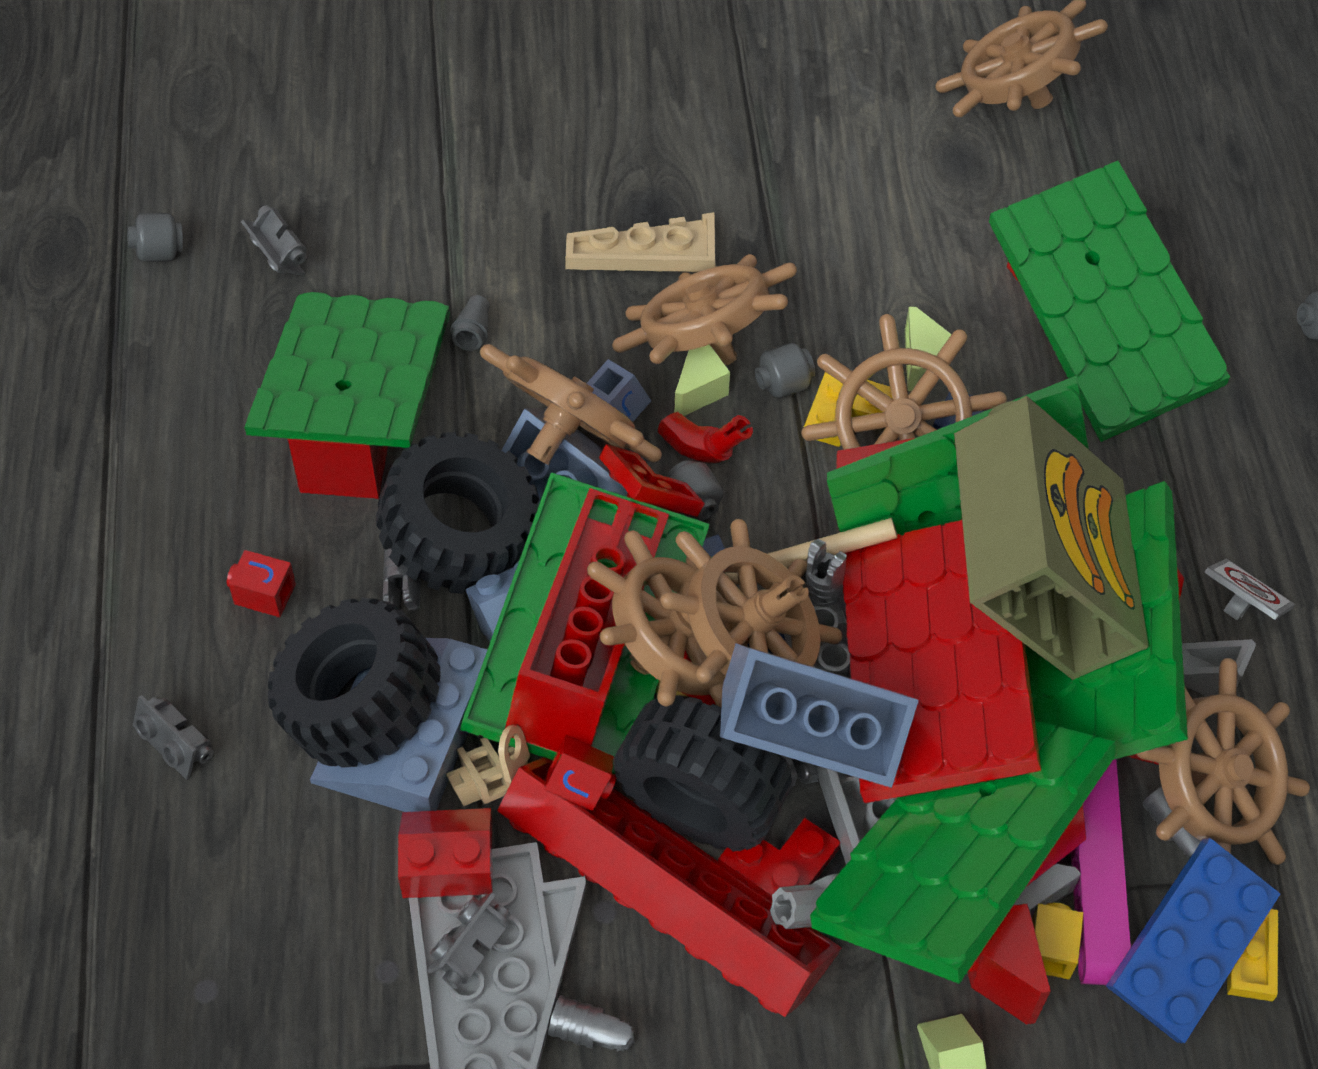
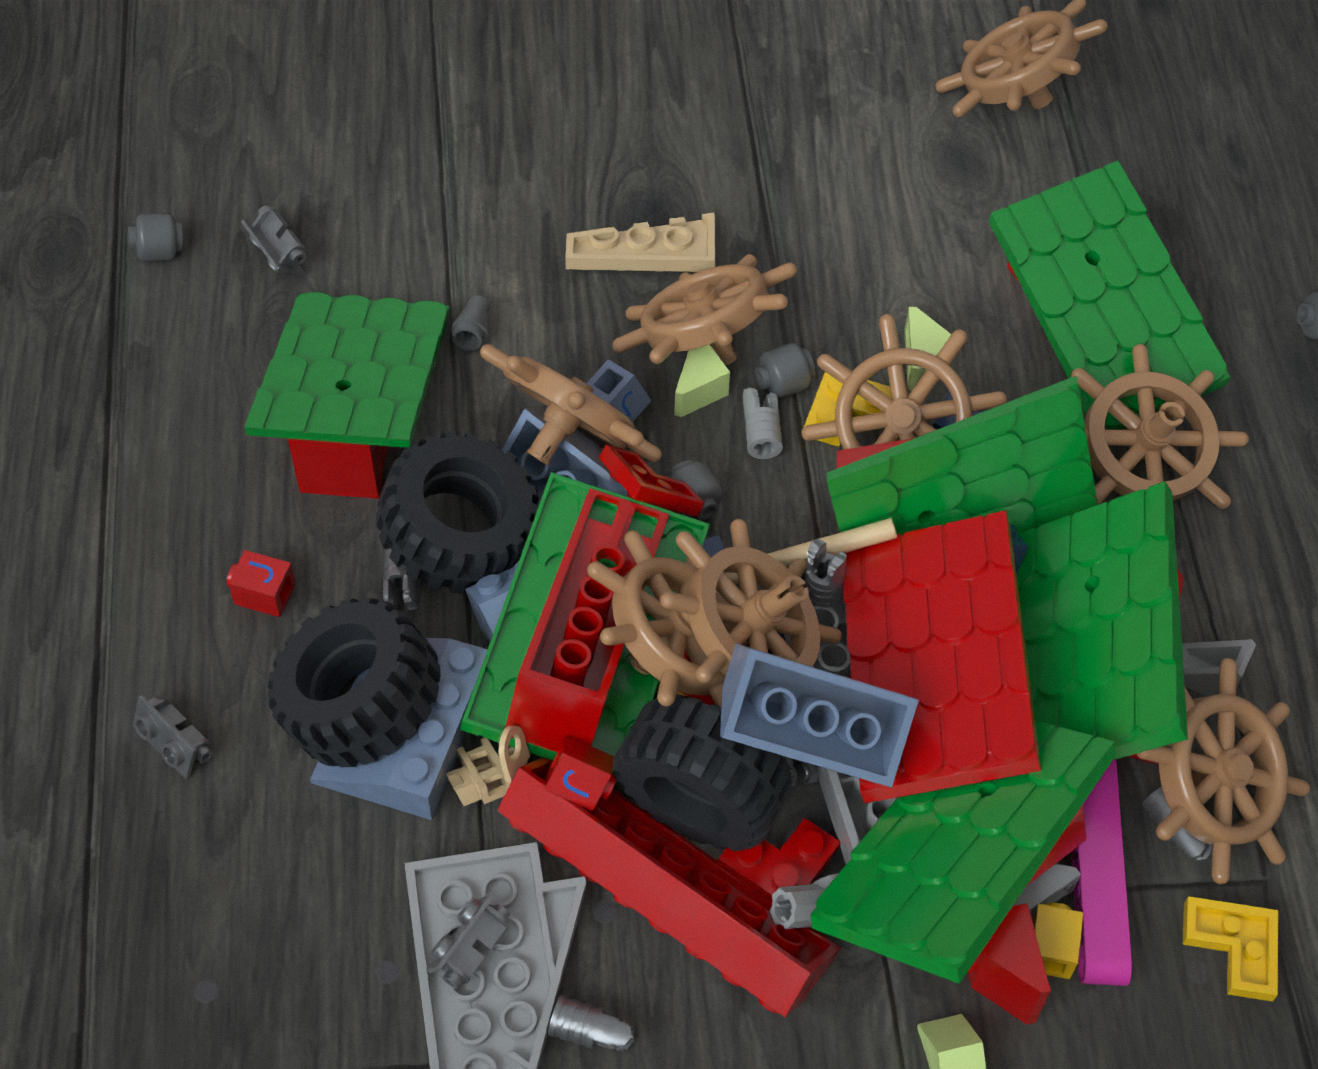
red slope [398,808,493,898] -> none
red arm [658,412,753,463] -> none
olive brick [954,396,1149,680] -> none
blue plate [1106,838,1280,1043] -> none
piece [1204,558,1295,620] -> none
none -> light grey hinge [742,388,783,459]
none -> medium nougat piece [1071,344,1249,509]

